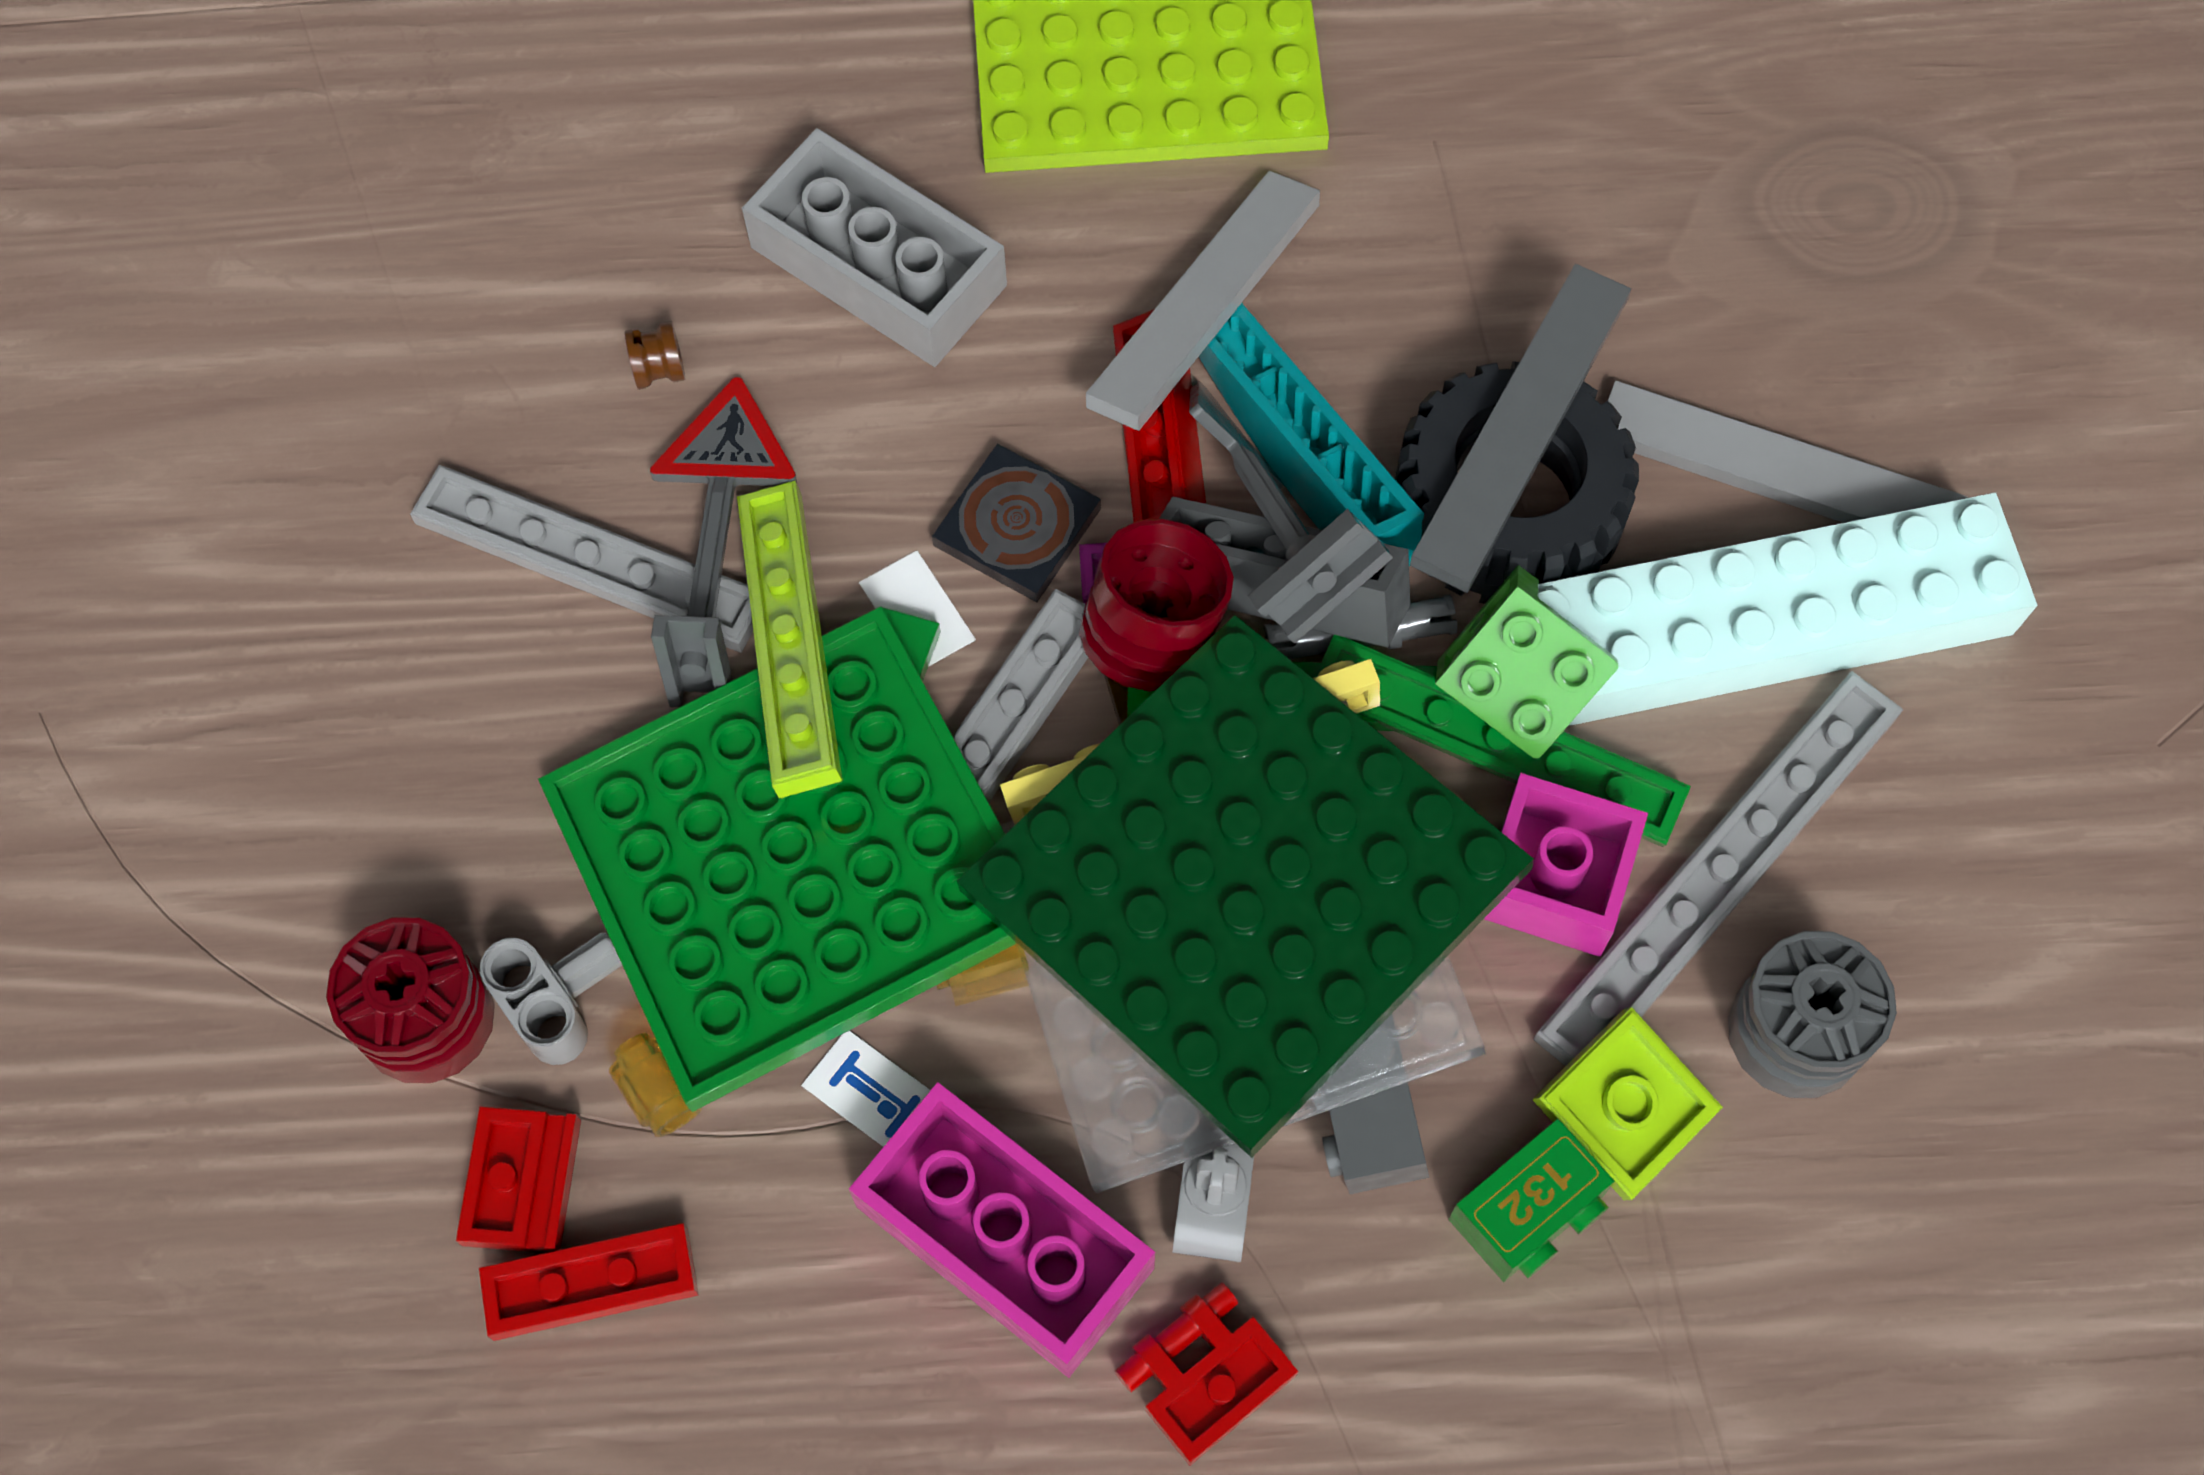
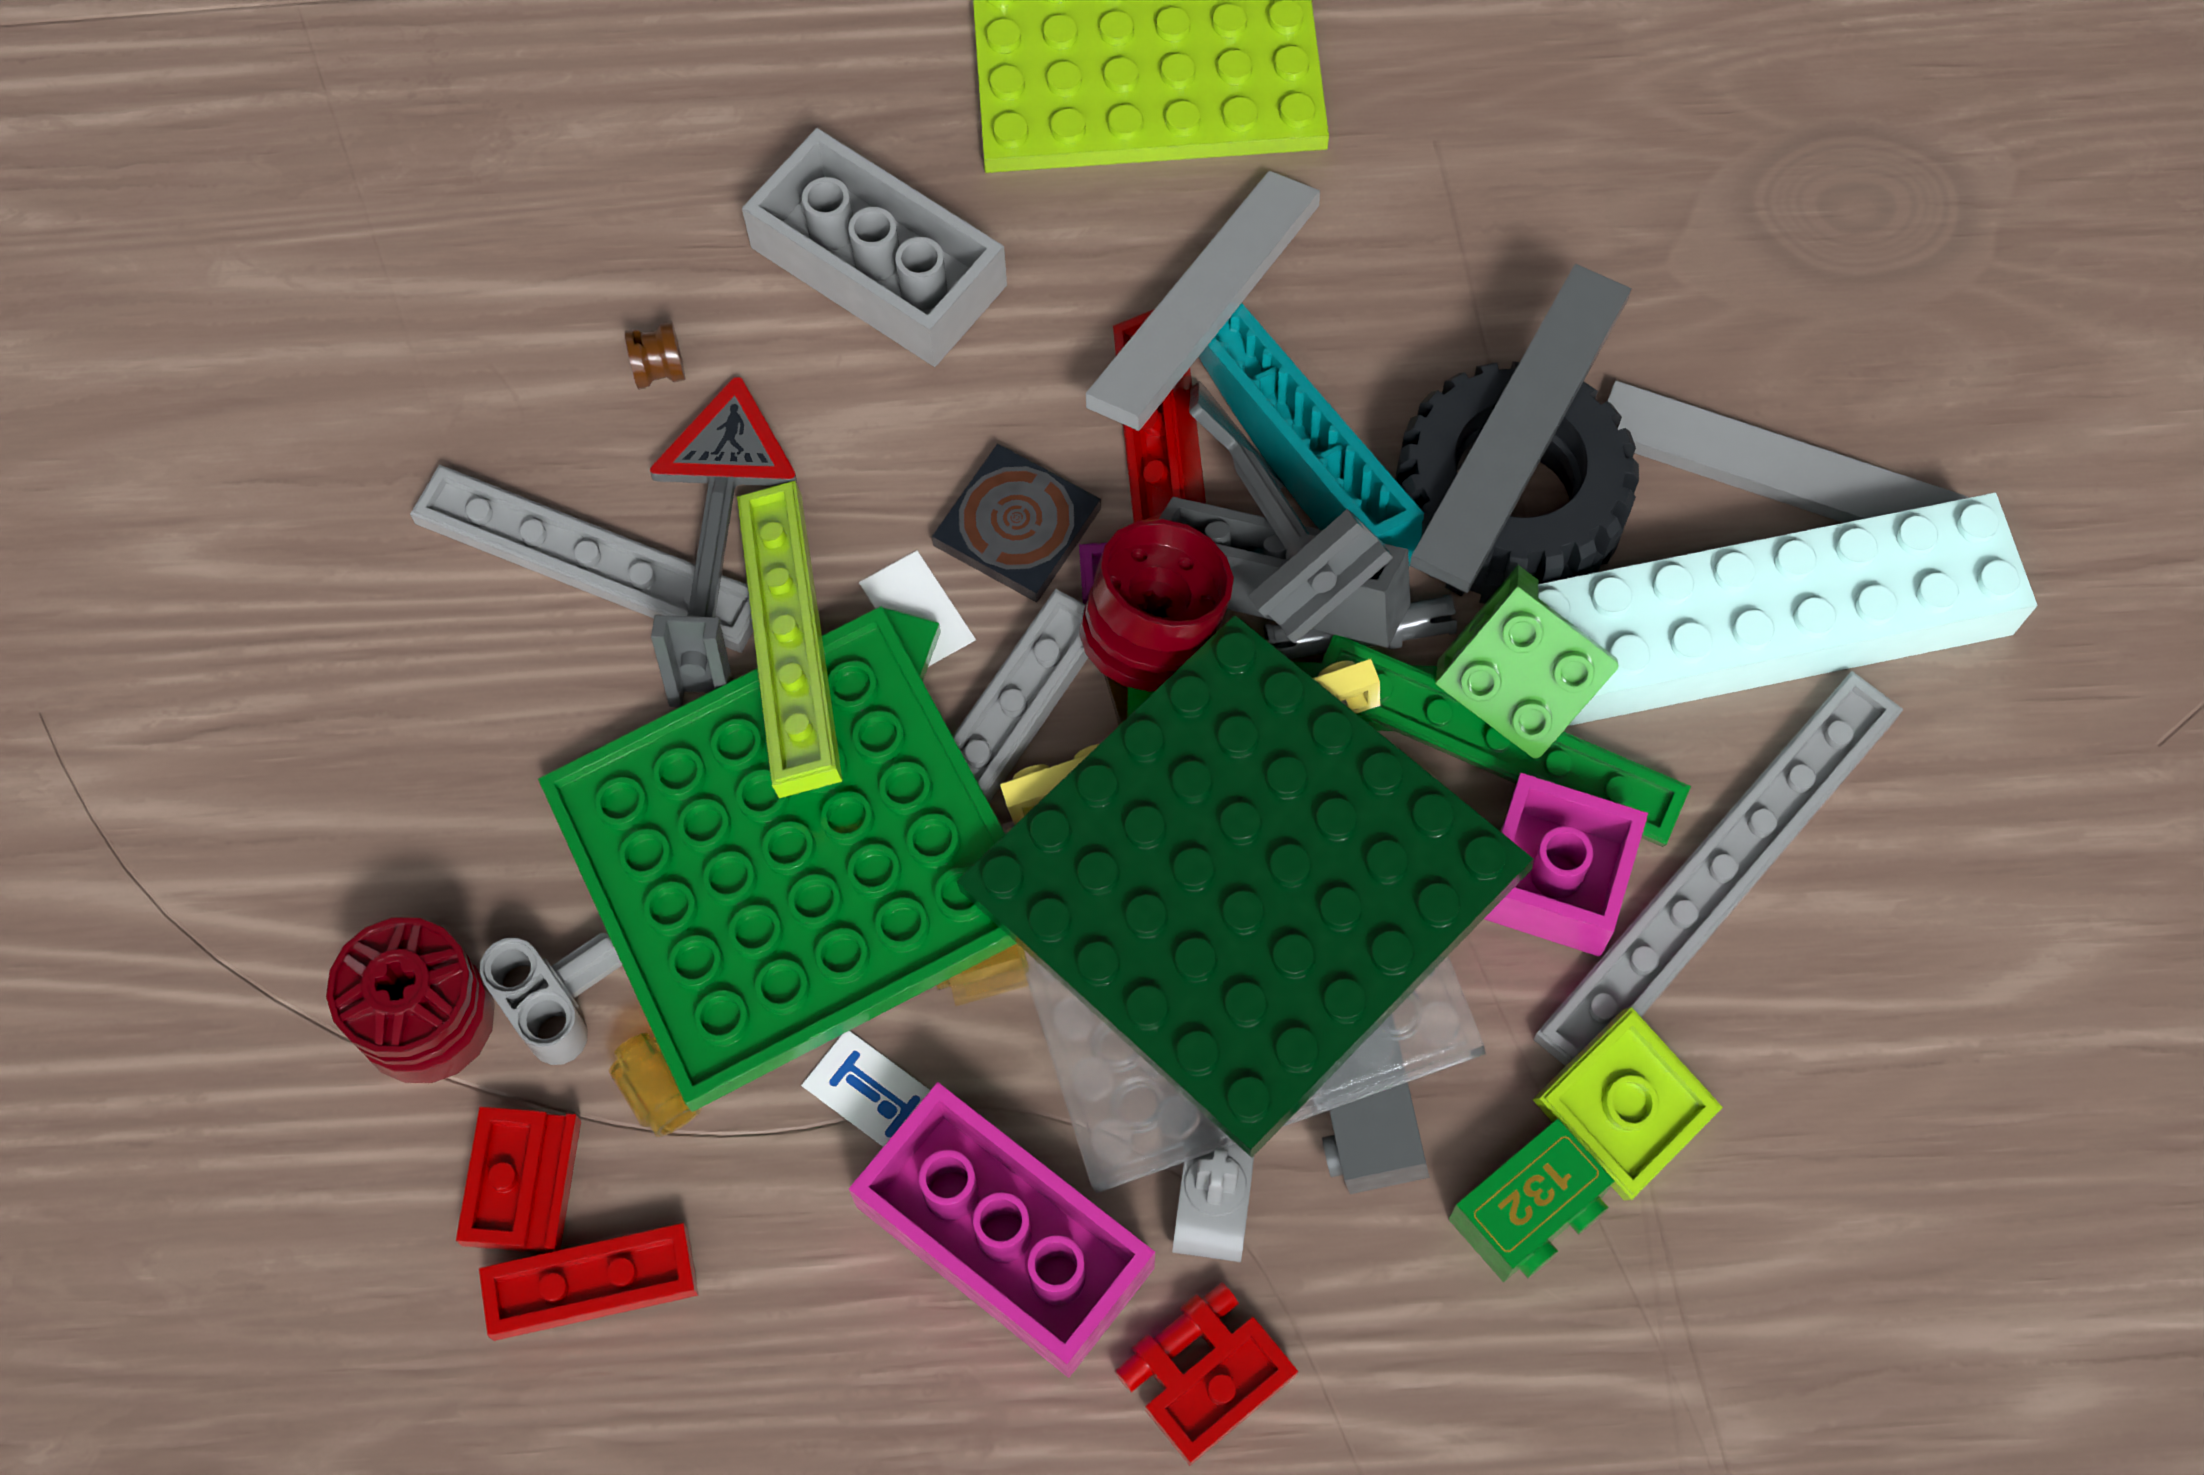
dark grey wheel [1728,931,1897,1098] -> none

